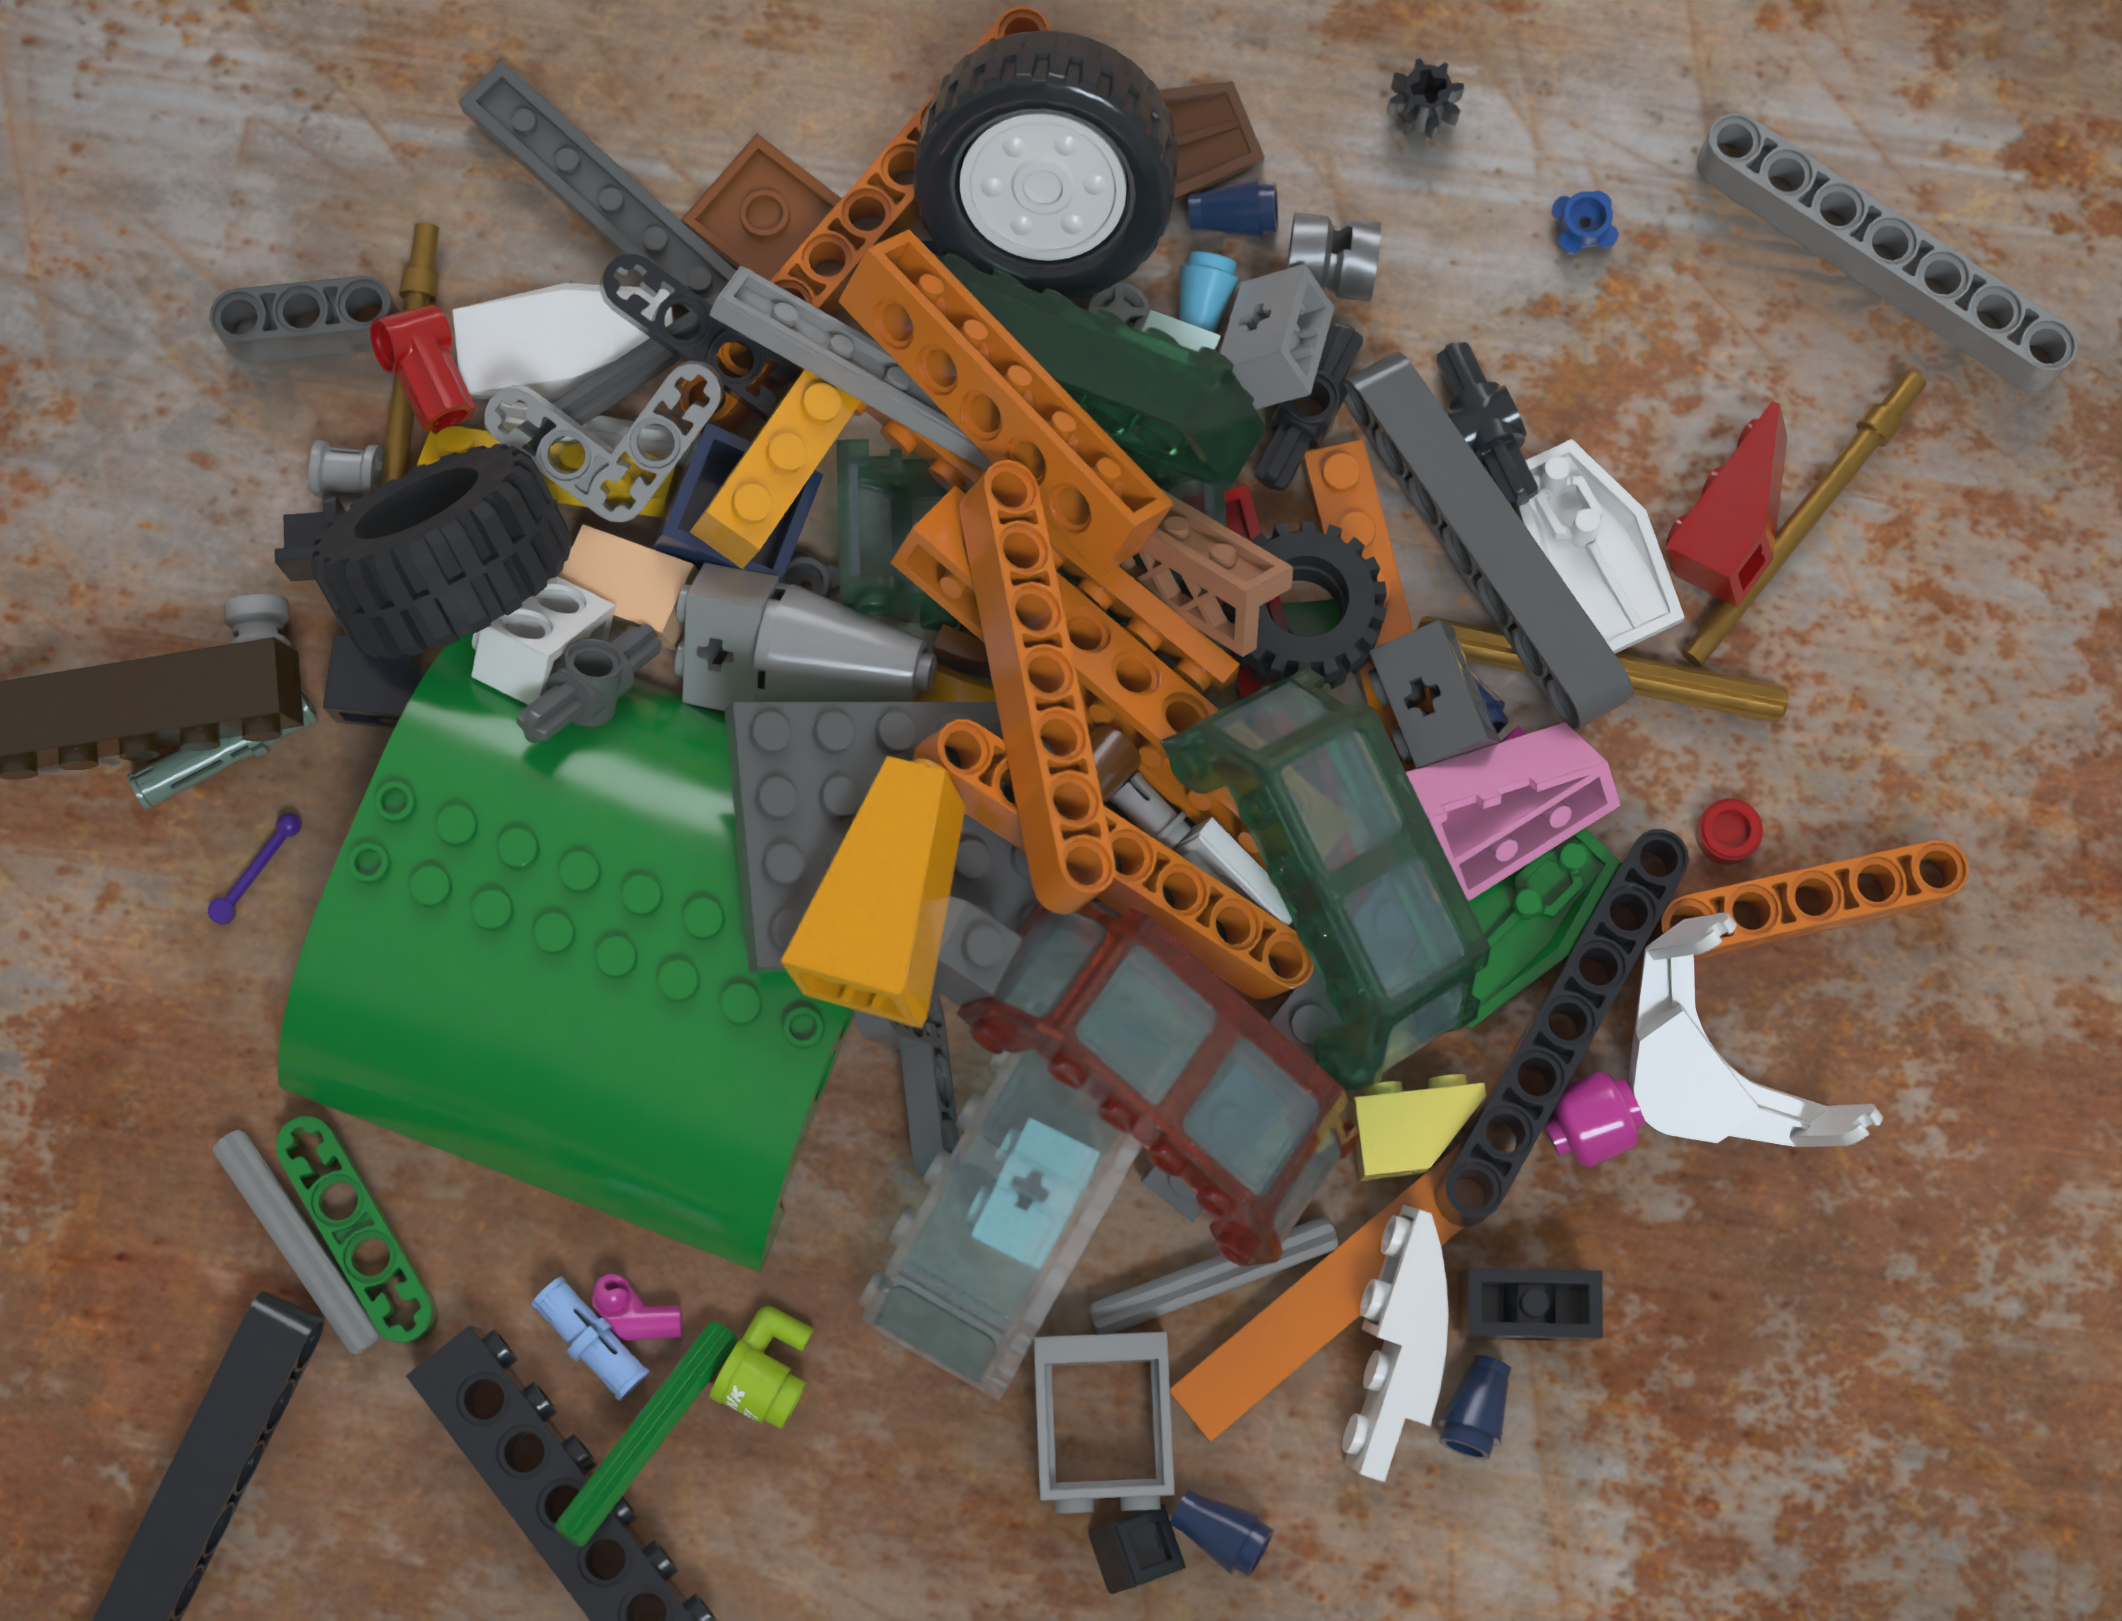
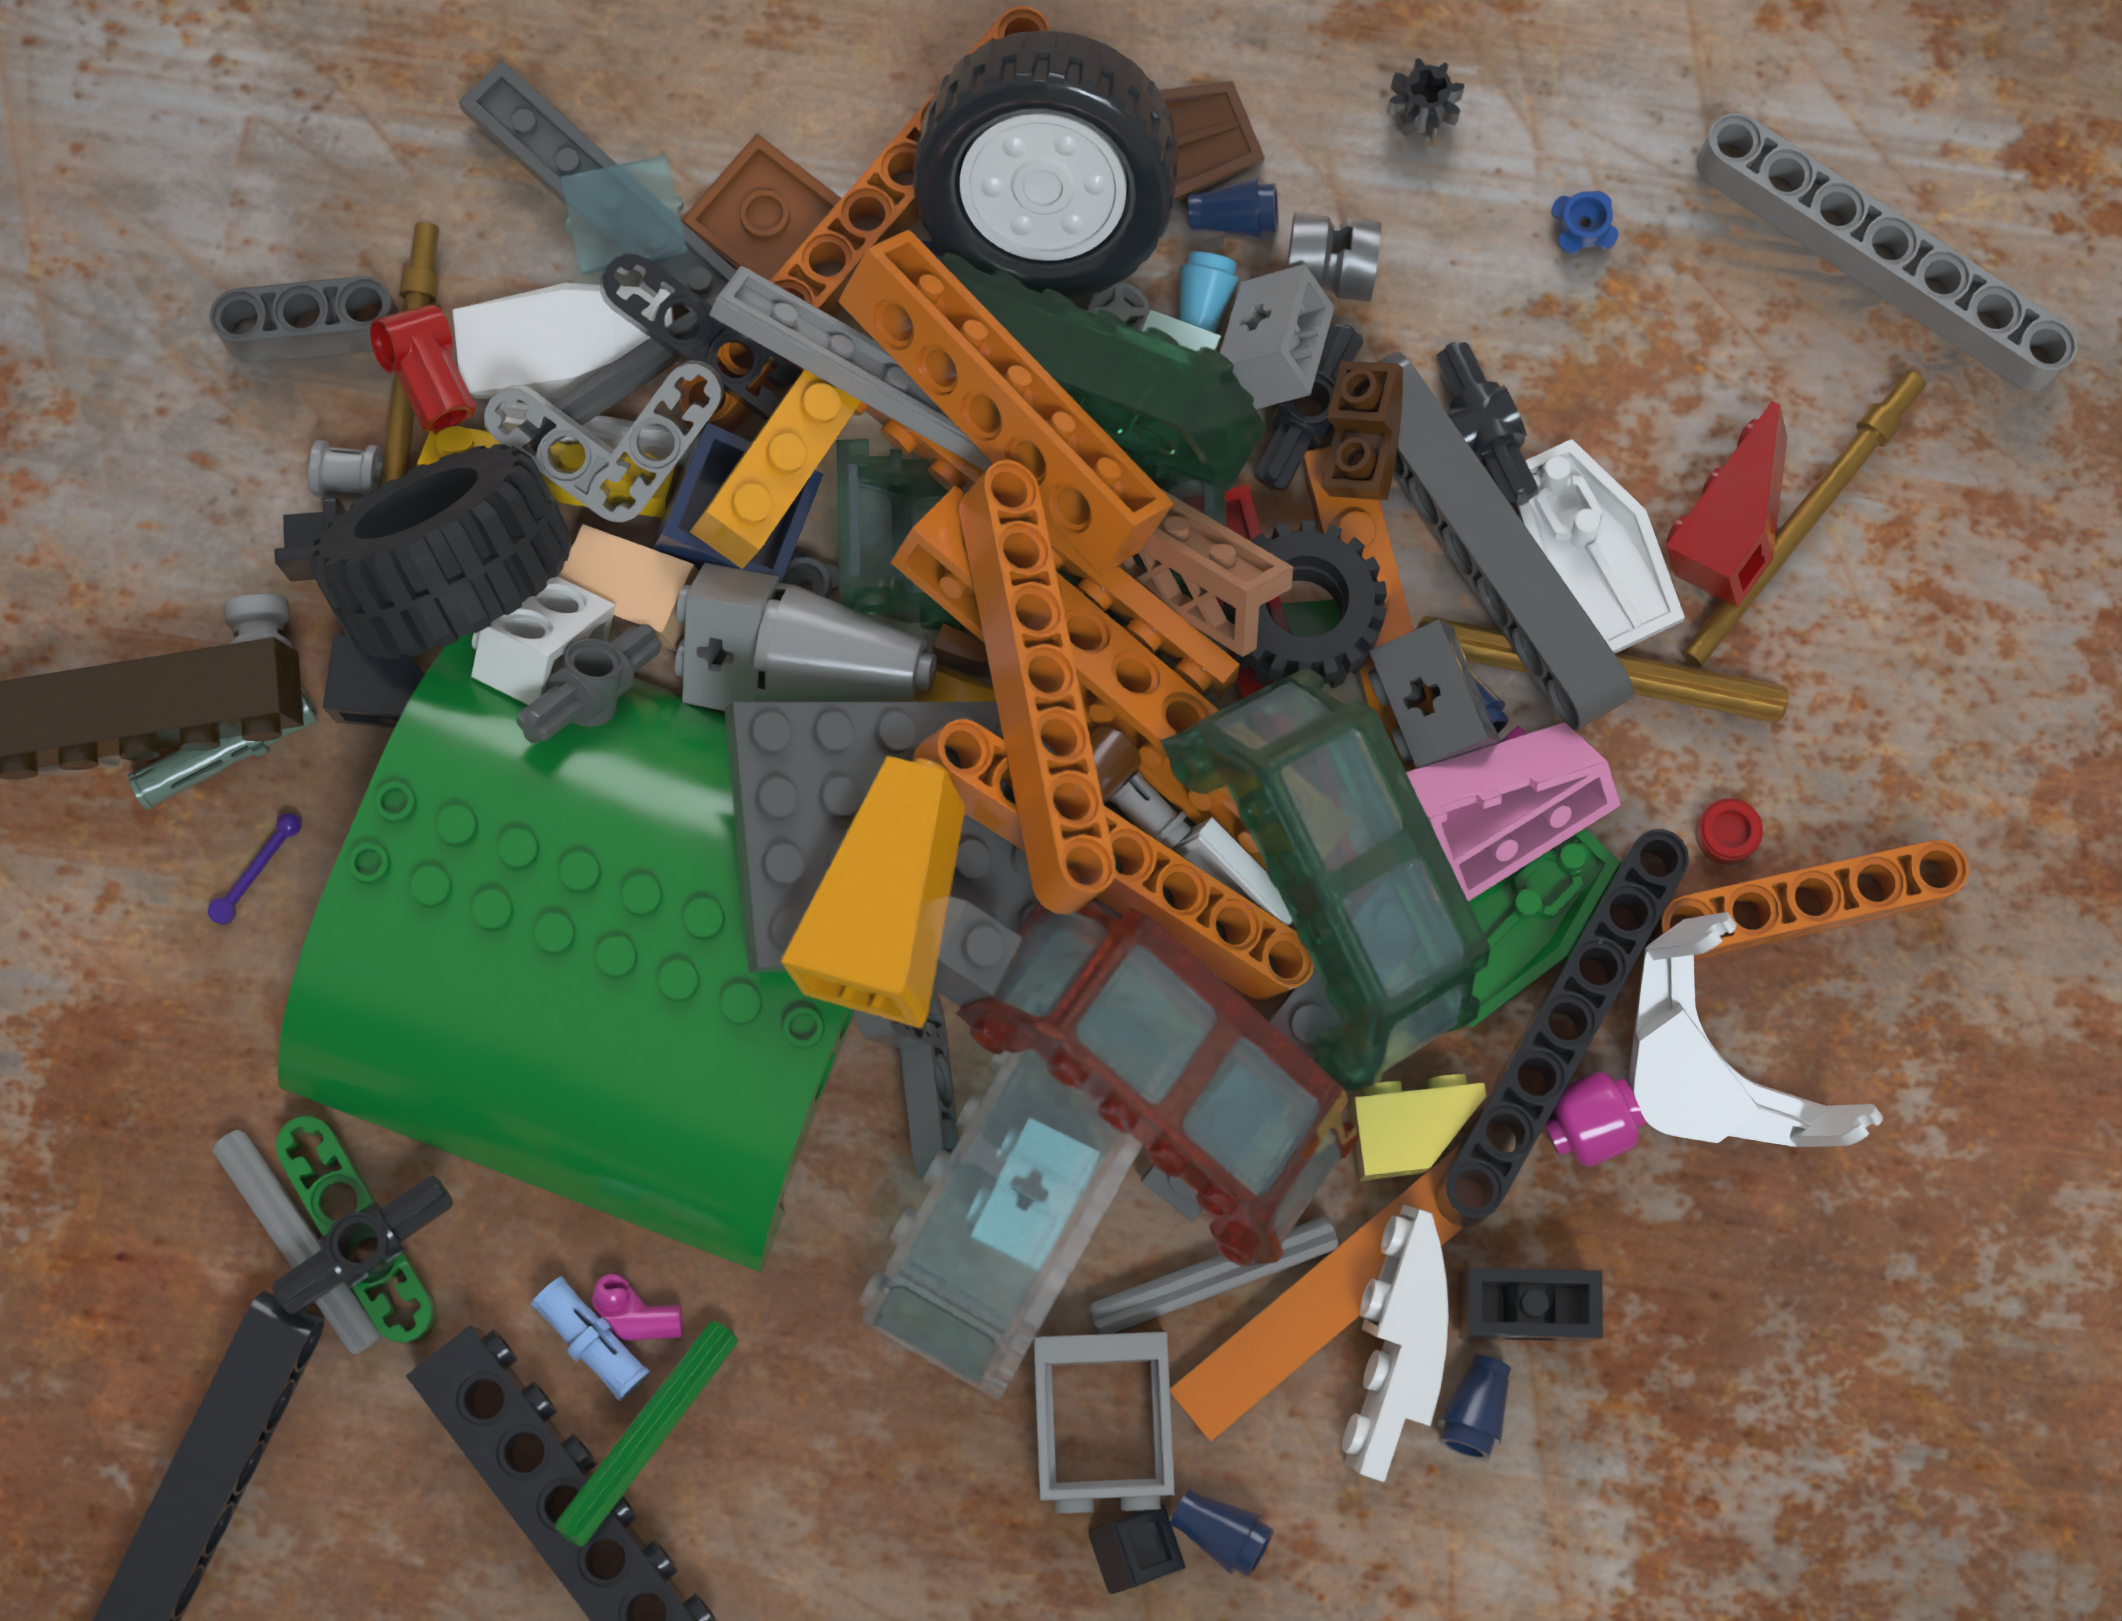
lime piece [709,1306,815,1430] -> none
none -> black axle [272,1175,454,1315]
none -> clear light blue piece [560,155,688,276]
none -> reddish brown slope [1321,361,1403,501]

